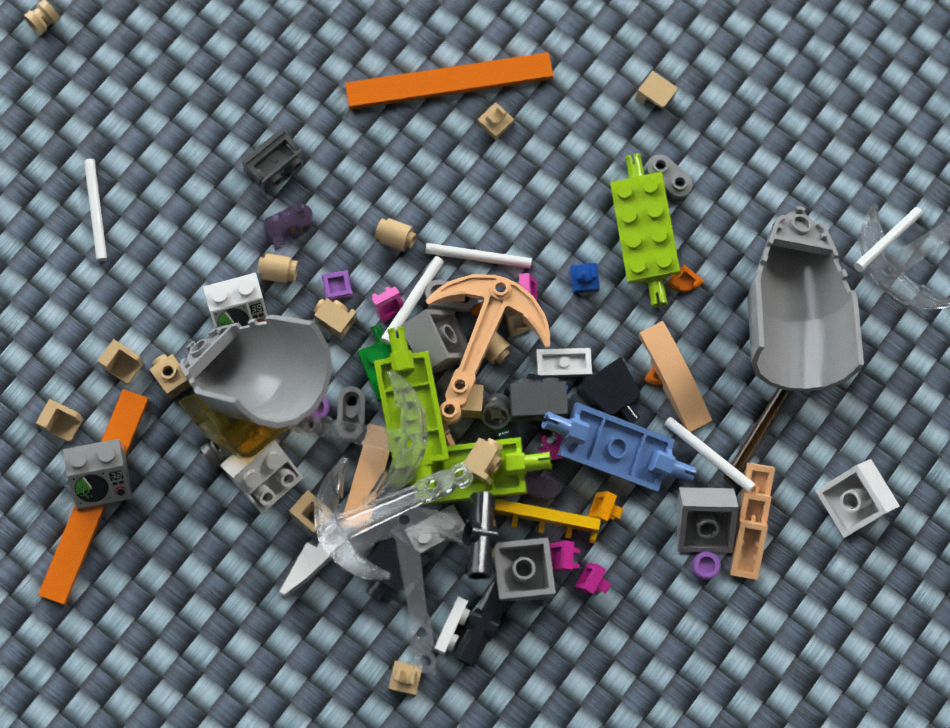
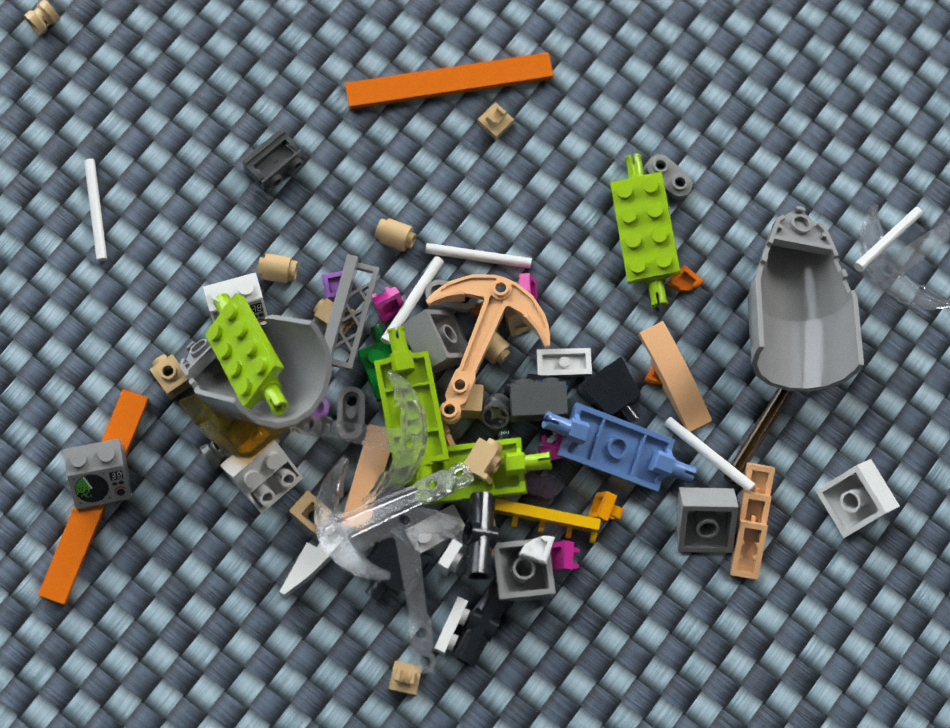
tan panel [36,399,83,442] -> none
tan panel [98,339,144,384] -> none
clear purple leg [262,204,313,251] -> none
blue tile [570,263,600,294] -> none
dark pink tile [574,563,611,594] -> none
tan panel [635,71,678,108] -> none
medium lavender tile [692,551,721,580] -> none
none -> lime plate [205,293,289,416]
none -> light grey fence [324,254,380,371]
none -> white plate [437,539,464,577]
none -> white tile [518,536,555,565]

